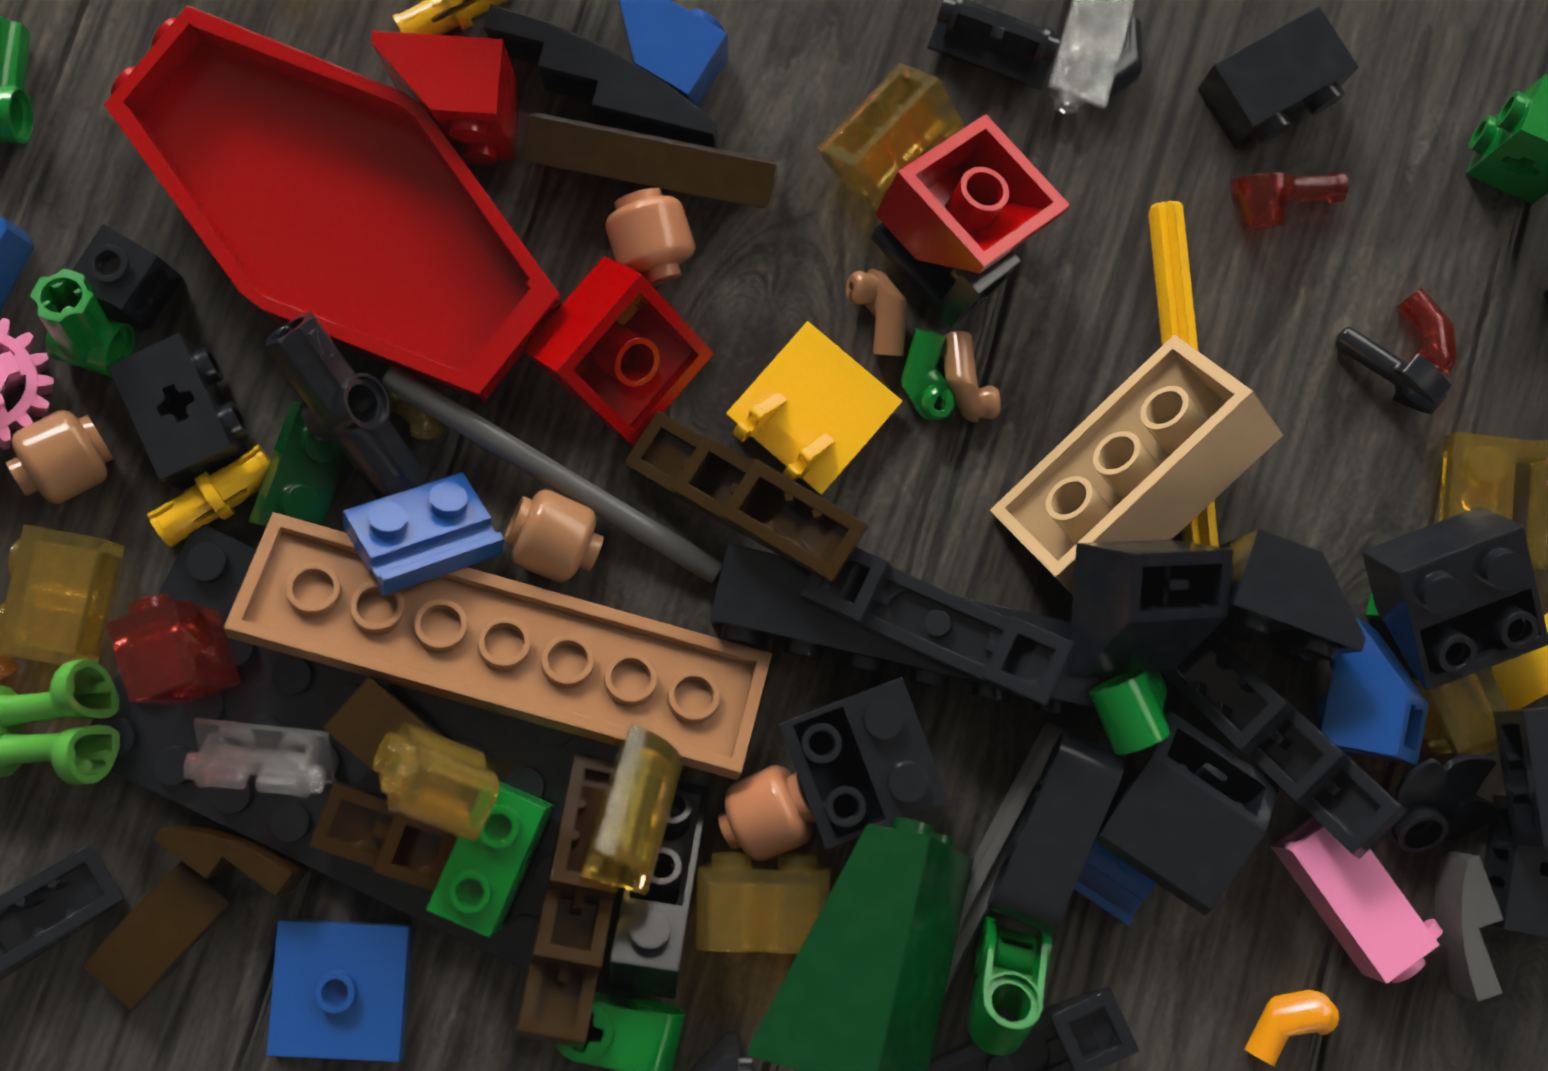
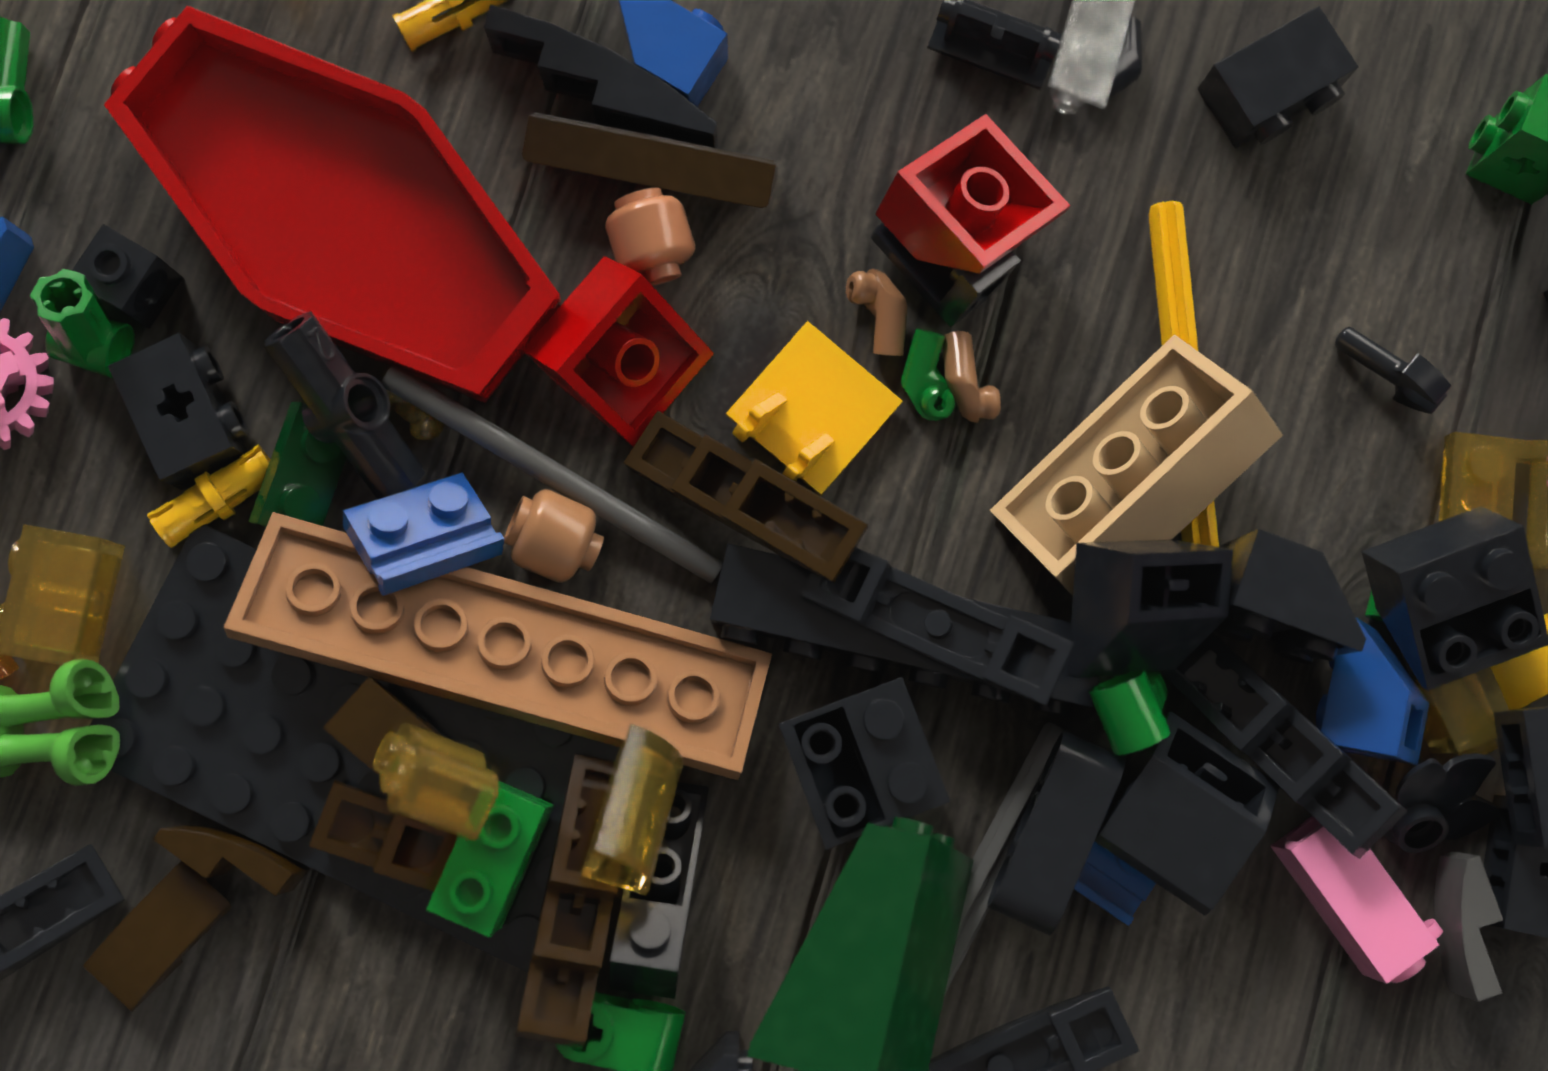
medium nougat head [6,410,114,505] -> none
clear red brick [106,594,241,706] -> none
clear hinge [184,718,334,799] -> none
blue plate [266,918,413,1062] -> none
red slope [371,30,521,166] -> none
clear yellow brick [696,852,830,954] -> none
nougat head [718,765,815,861] -> none
clear yellow brick [817,63,965,211] -> none
green piece [967,916,1052,1056] -> none
clear red bar [1230,172,1348,230] -> none
light orange arm [1244,989,1339,1066] -> none
clear red arm [1396,287,1458,373] -> none

